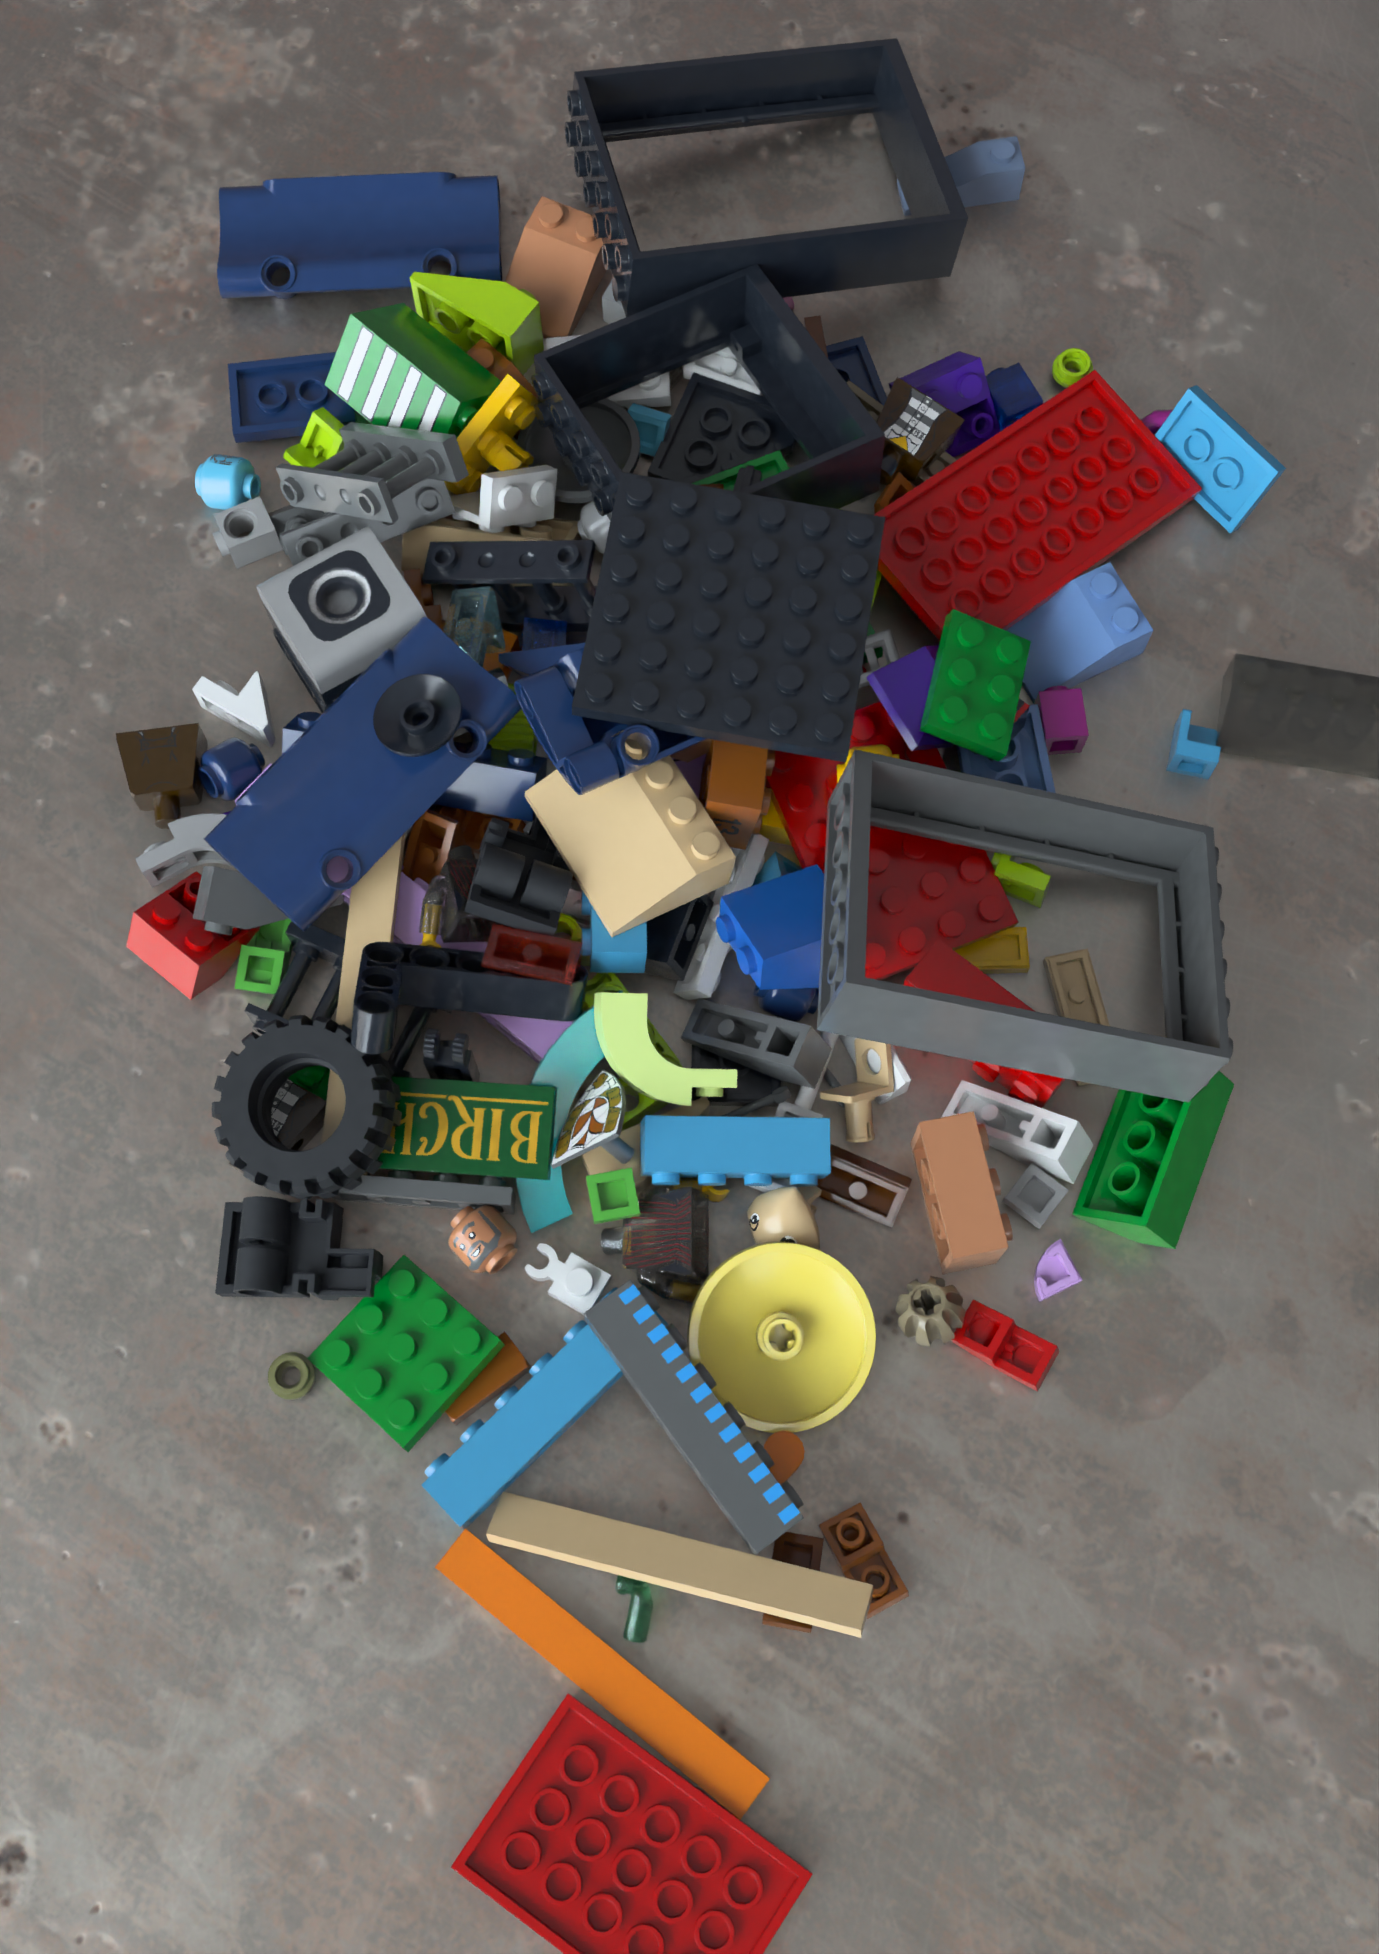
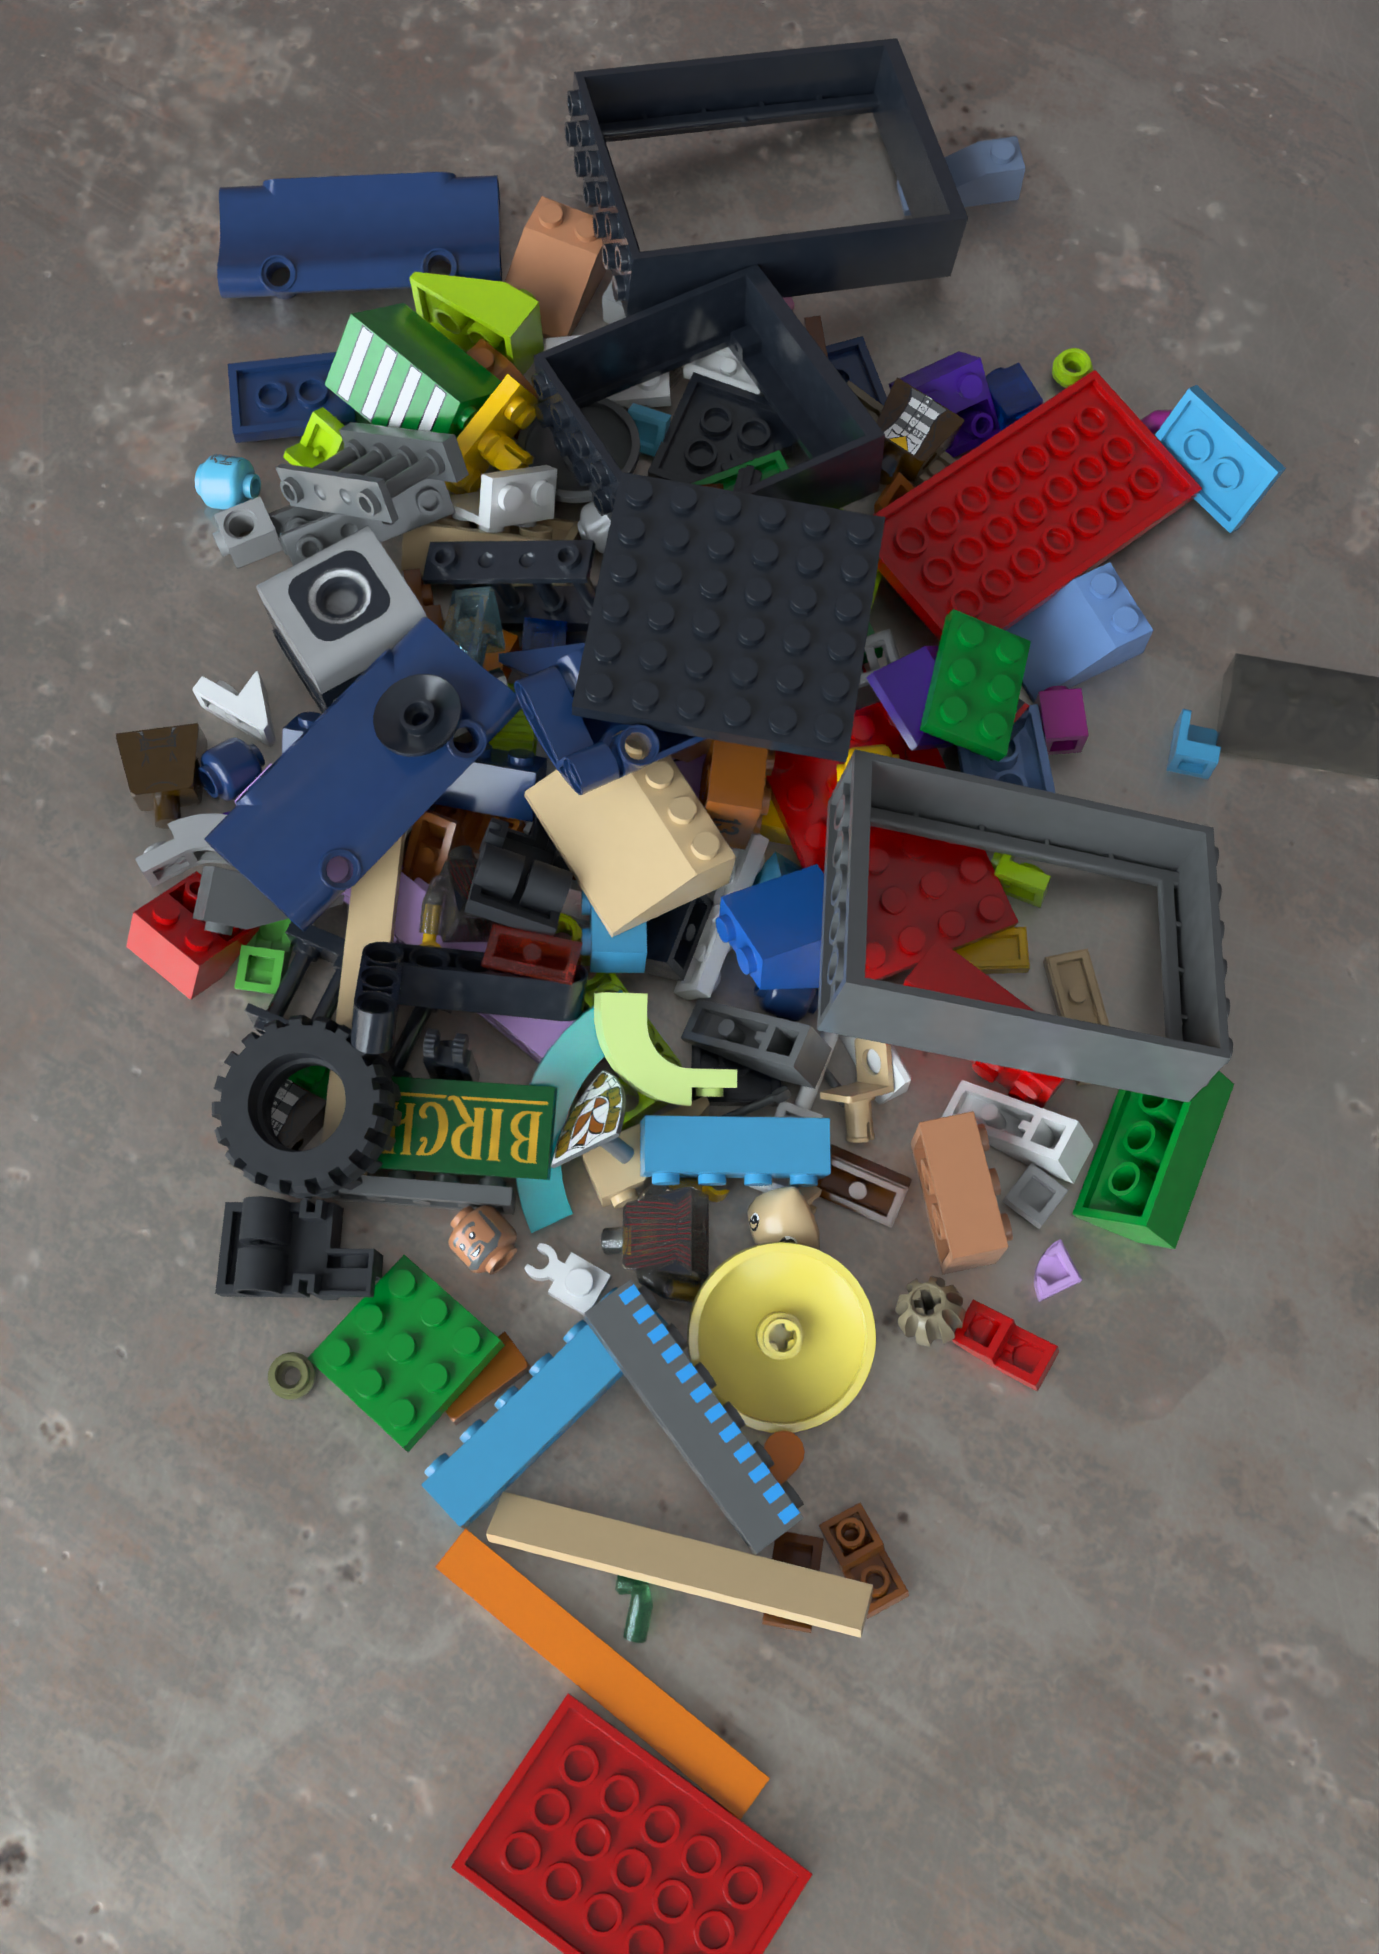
bright green plate [586,1167,640,1224] -> none

